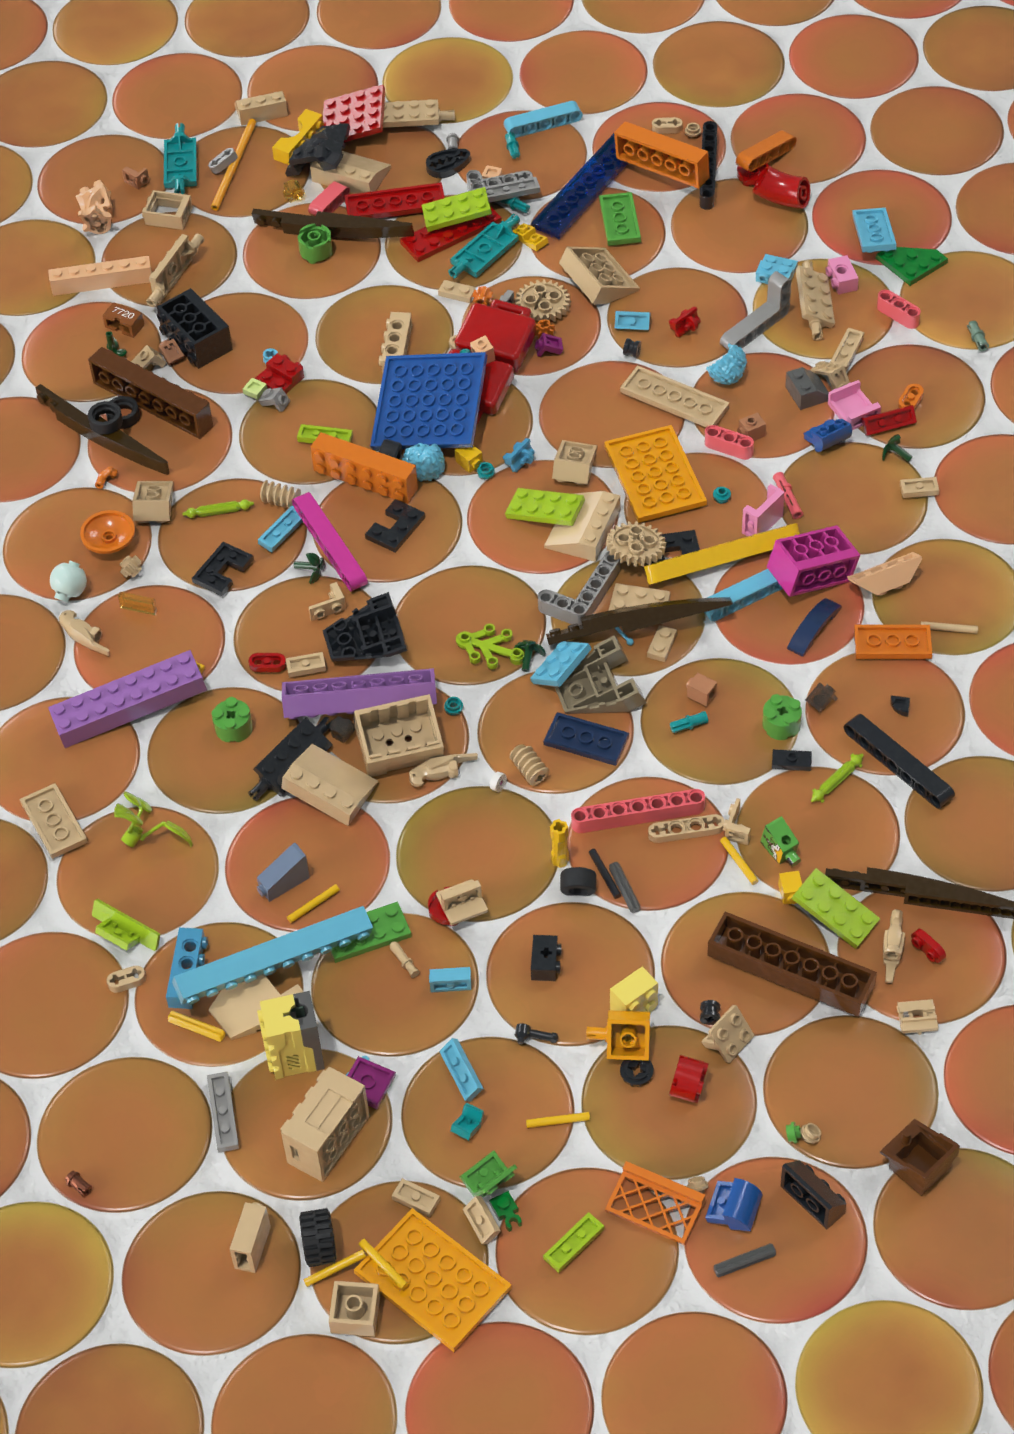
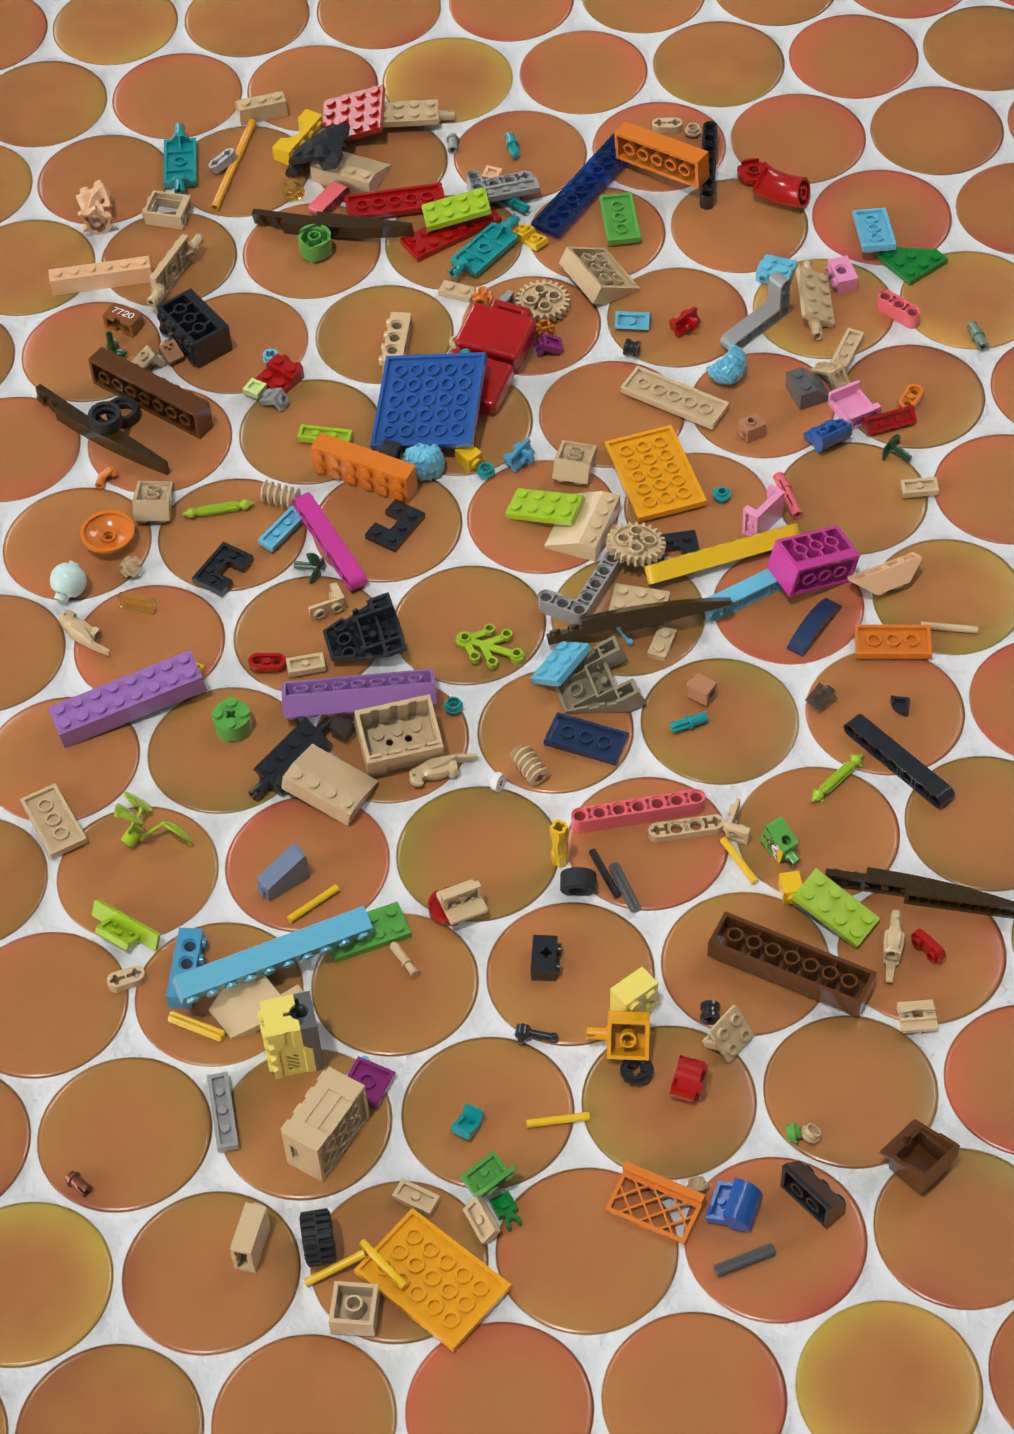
nougat bracket [122,166,149,190] -> none
black piece [426,149,471,179] -> none
medium azure panel [429,967,471,992] -> none
medium azure plate [439,1038,484,1102] -> none
light nougat brick [470,335,495,364] -> none
medium azure beam [503,101,583,138] -> none
dark green plant [514,640,546,672] -> none
lime plate [543,1212,604,1273] -> none
coral beam [704,425,754,460] -> none
orange beam [736,130,797,172] -> none
bright green brick [762,694,802,740] -> none
black plate [772,749,812,771] -> none

